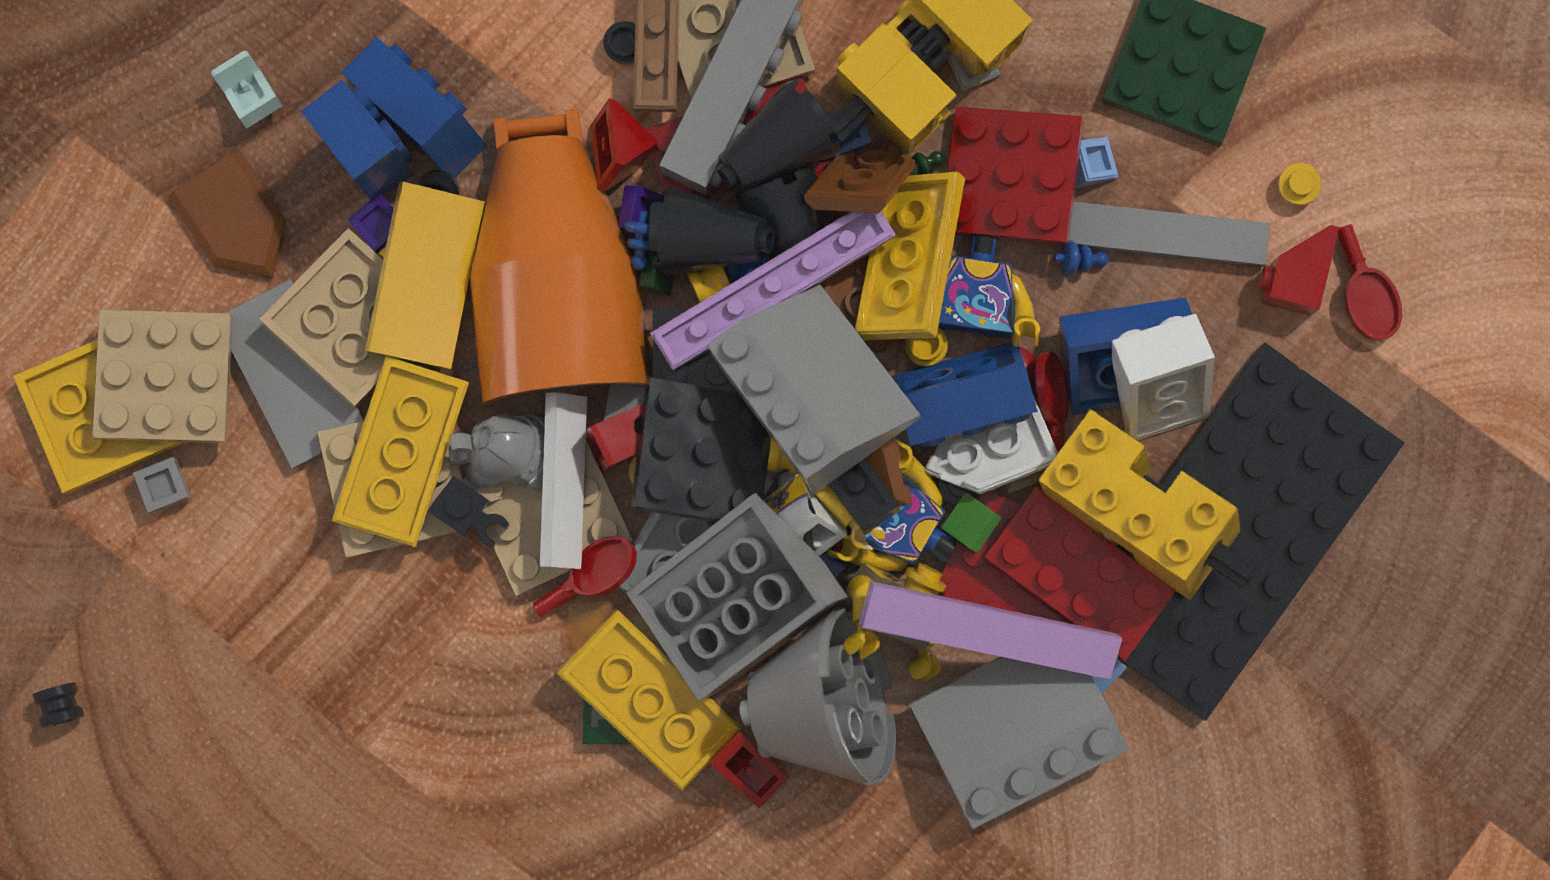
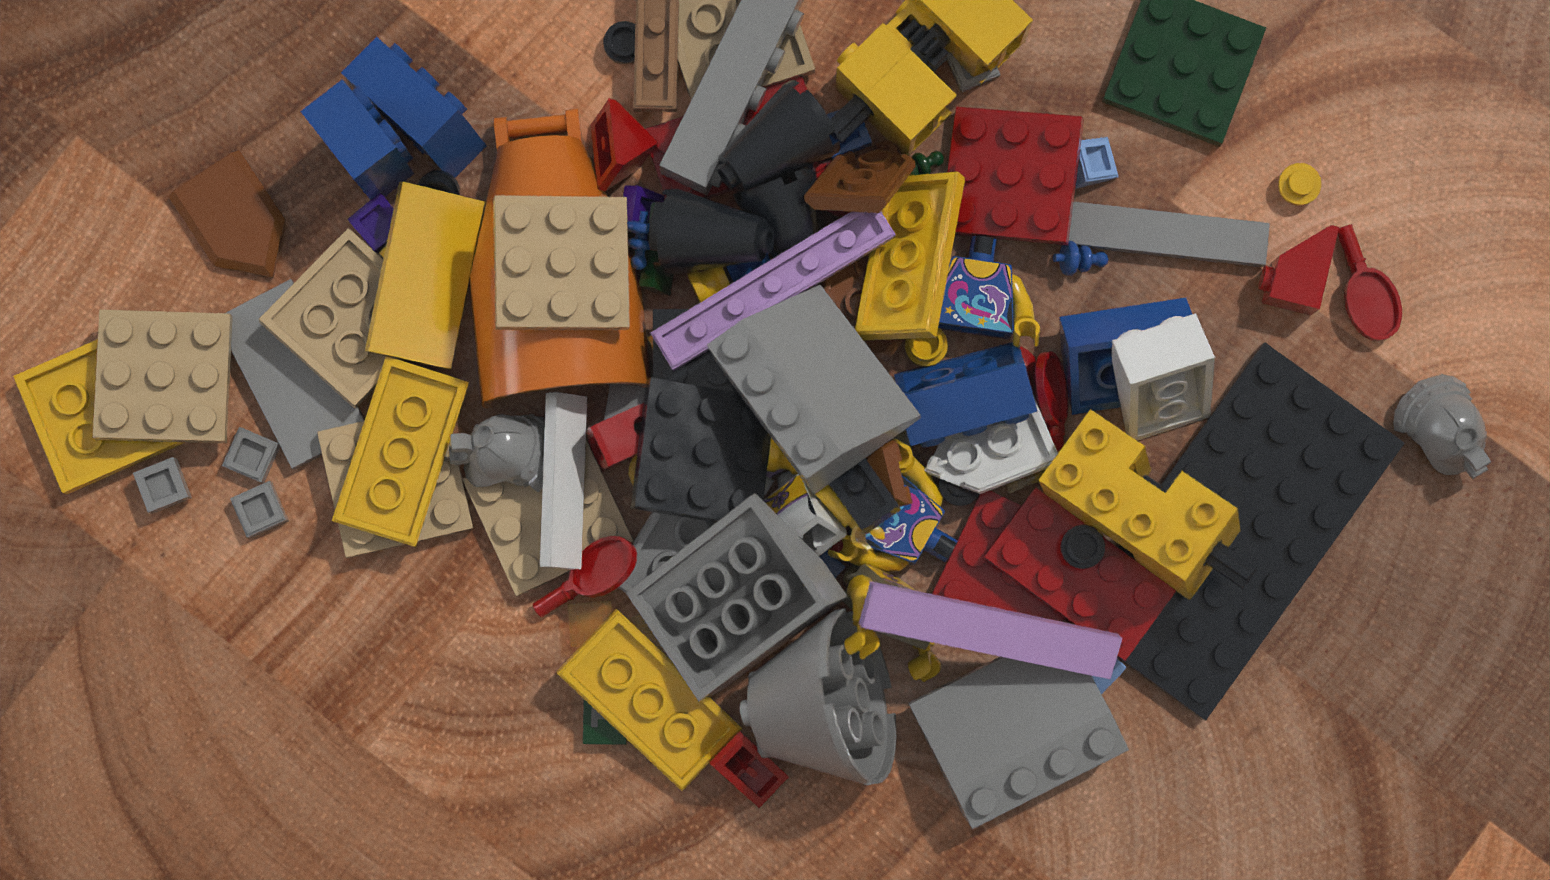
black wheel [32,682,85,728] -> none
light aqua bracket [211,51,282,129] -> none
black plate [428,475,510,548] -> none
yellow plate [904,563,946,595] -> none
bright green tile [941,492,1002,553] -> none
none -> light grey tile [222,427,280,483]
none -> light grey tile [230,481,289,538]
none -> tan plate [493,195,630,330]
none -> black plate [1060,525,1105,569]
none -> light grey helmet [1393,374,1491,479]

